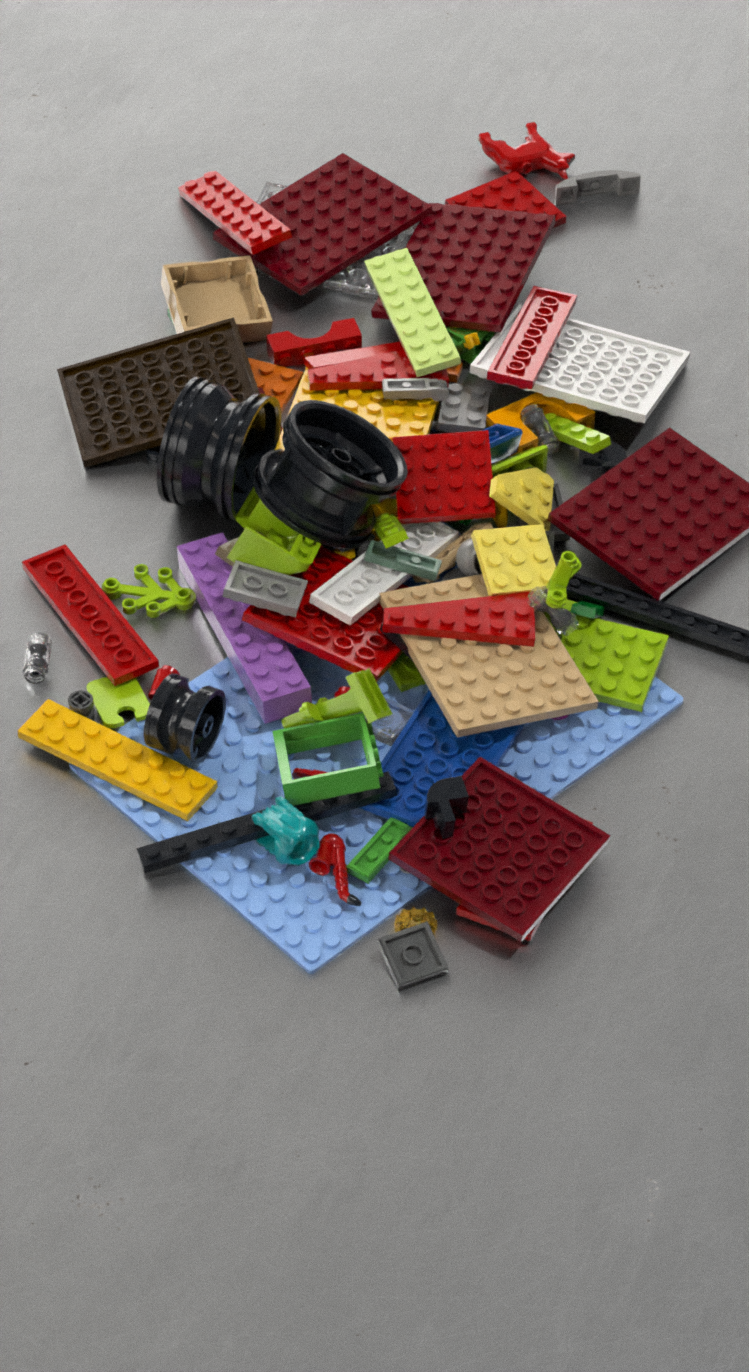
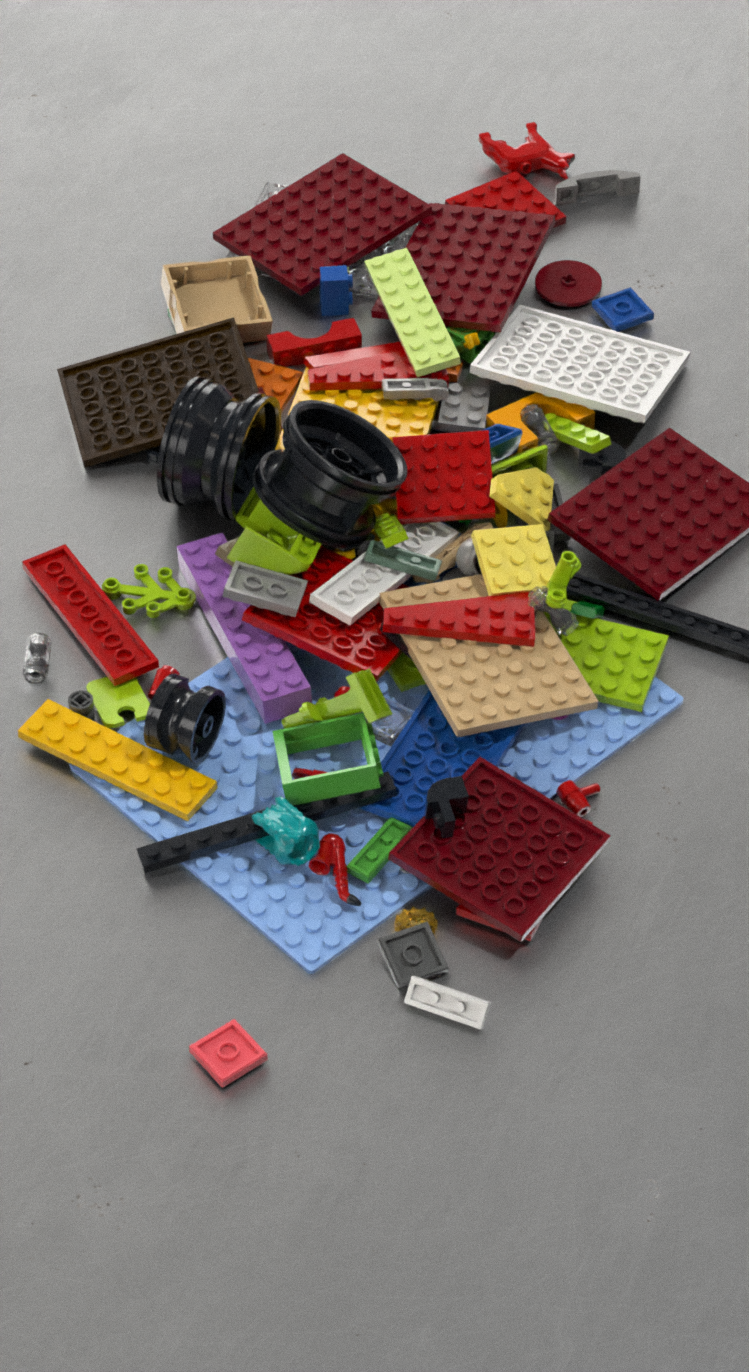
plate [178,171,292,255] -> none
plate [487,286,577,389] -> none
none -> coral plate [189,1019,268,1088]
none -> blue brick [320,265,353,316]
none -> white plate [404,976,491,1029]
none -> dark red piece [535,260,602,307]
none -> red piece [556,780,601,818]
none -> blue plate [592,287,654,332]

